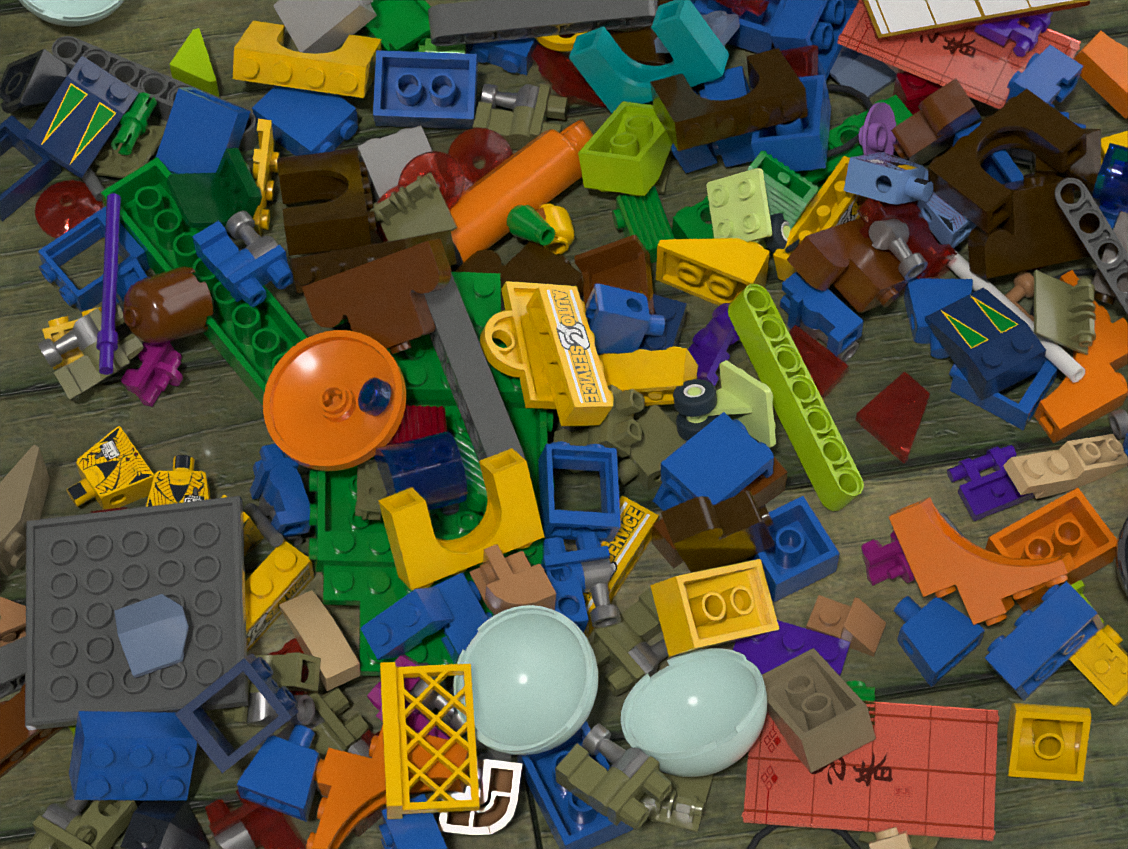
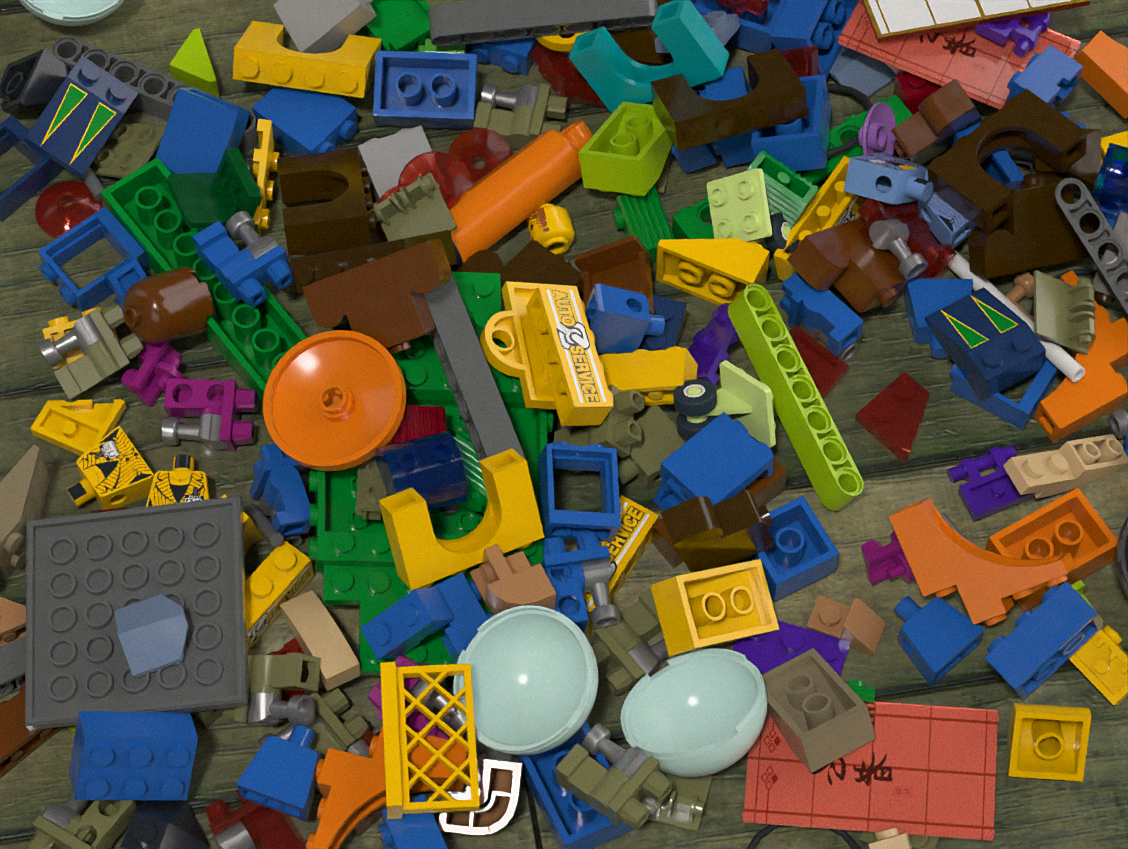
dark purple bar [96,193,121,375] -> none
green pin [111,92,157,155] -> none
dark blue window [175,653,299,773] -> none
clear blue tile [358,377,391,416] -> none
green cone [507,205,555,246] -> none
none -> yellow wing [30,399,127,456]
none -> magenta hips [162,378,259,452]

